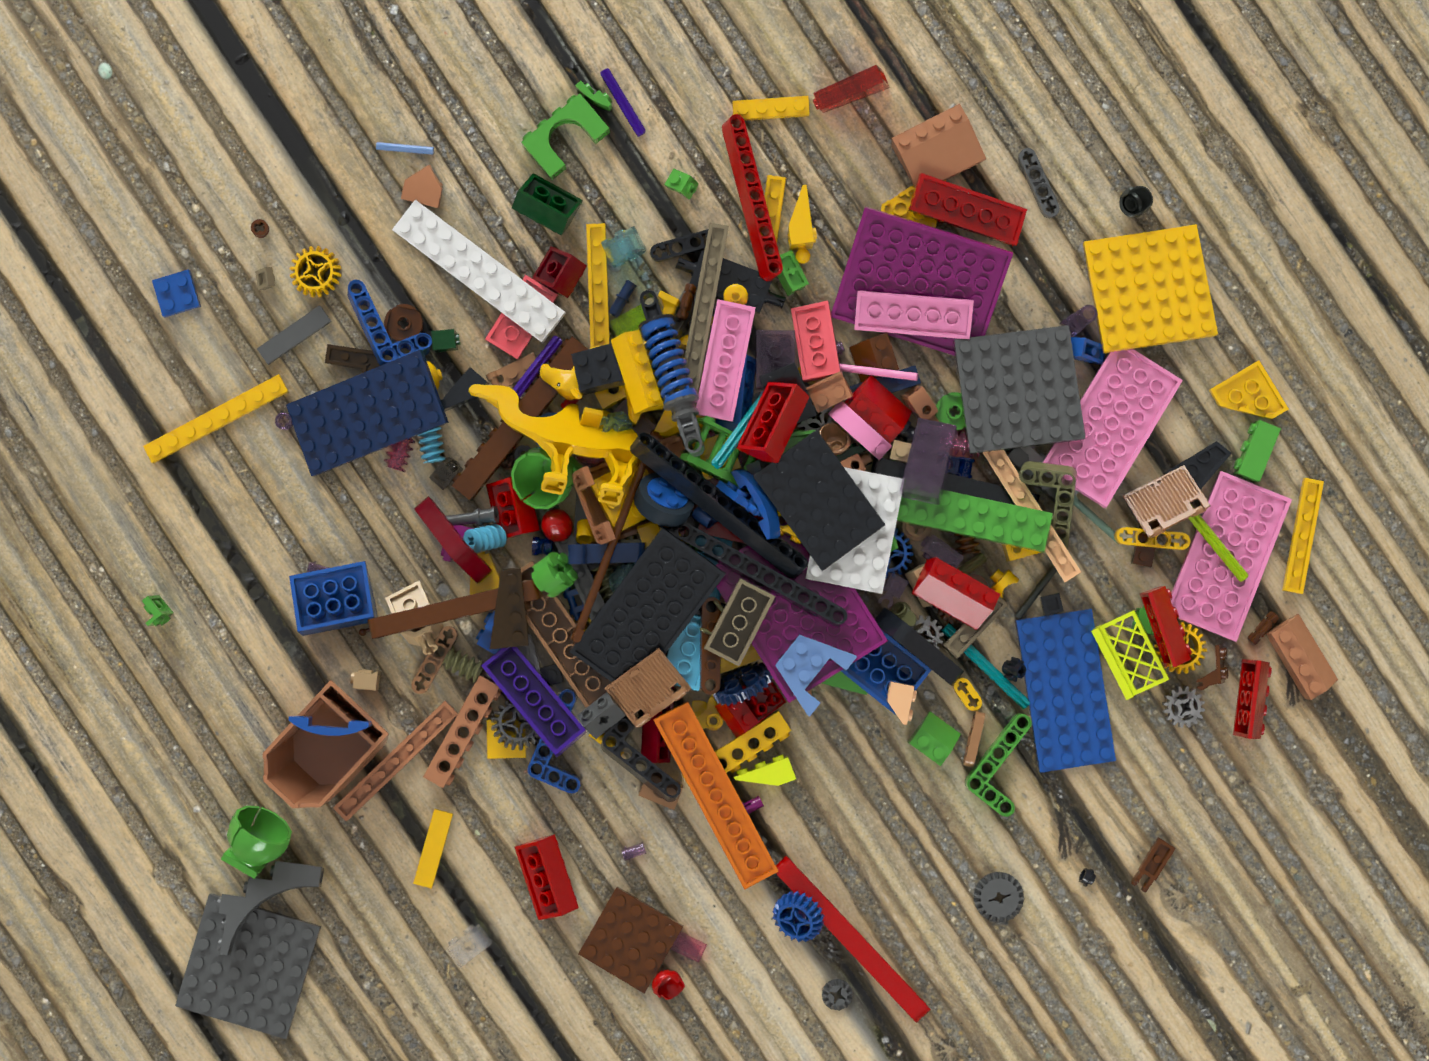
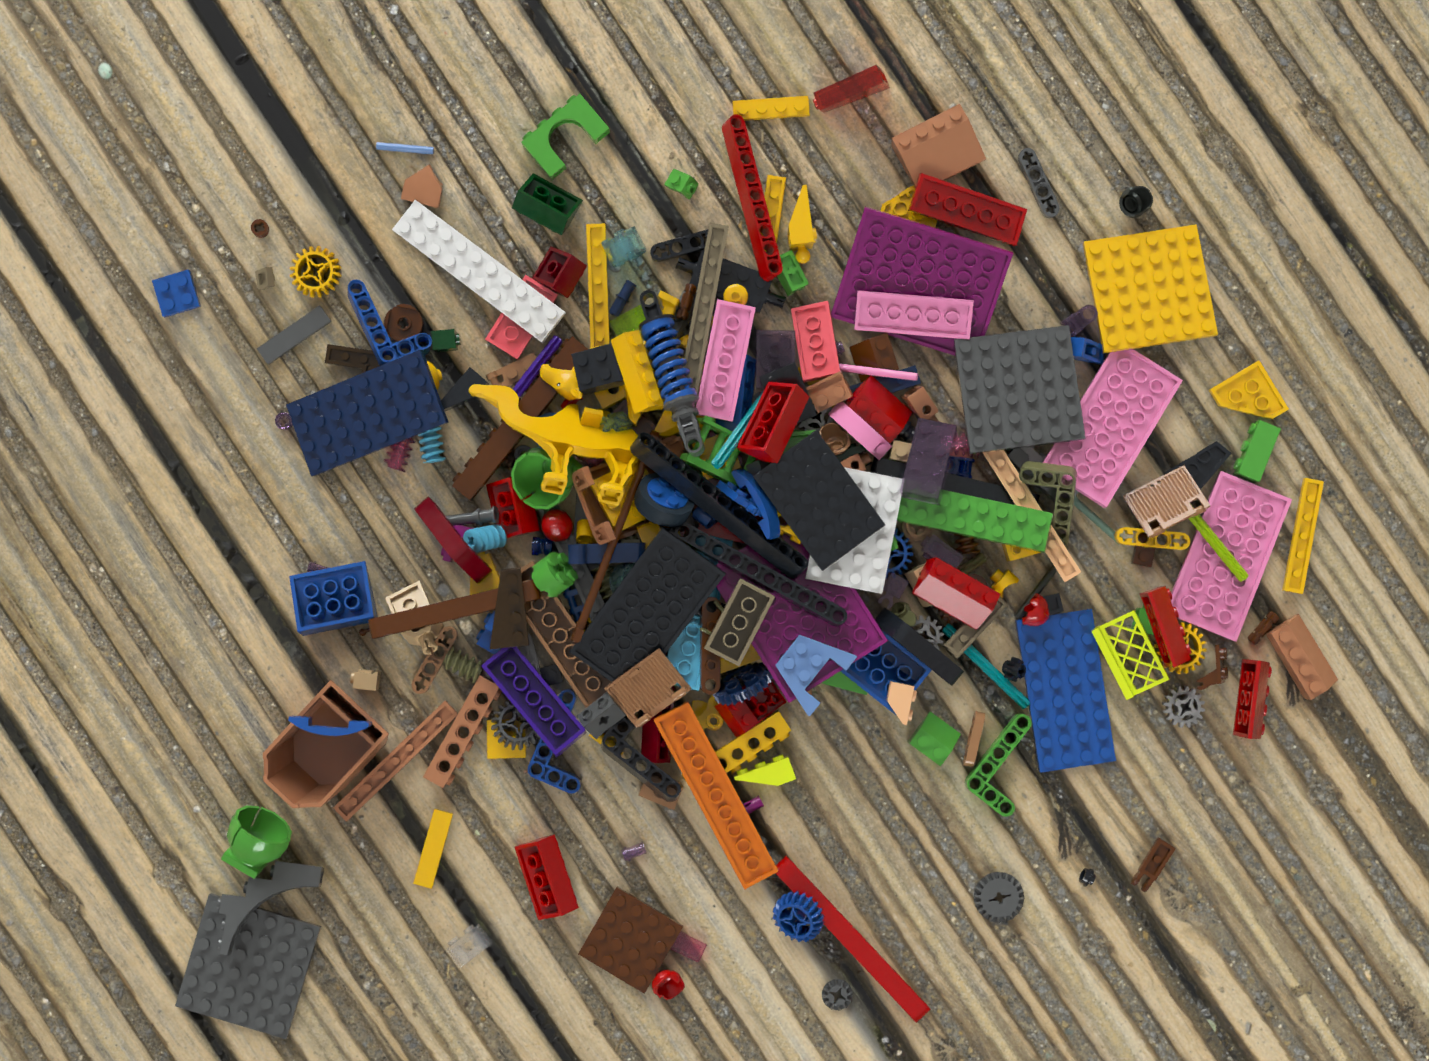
bright green bracket [142,595,174,627] -> none
yellow plate [143,374,289,463] -> none
clear smoke bracket [429,457,463,490] -> none
bright green slope [575,81,612,111] -> none
dark purple axle [600,68,646,137] -> none
bright green plate [935,392,966,431] -> none
yellow beam [953,678,982,711] -> none
none -> red hair [1022,593,1049,626]

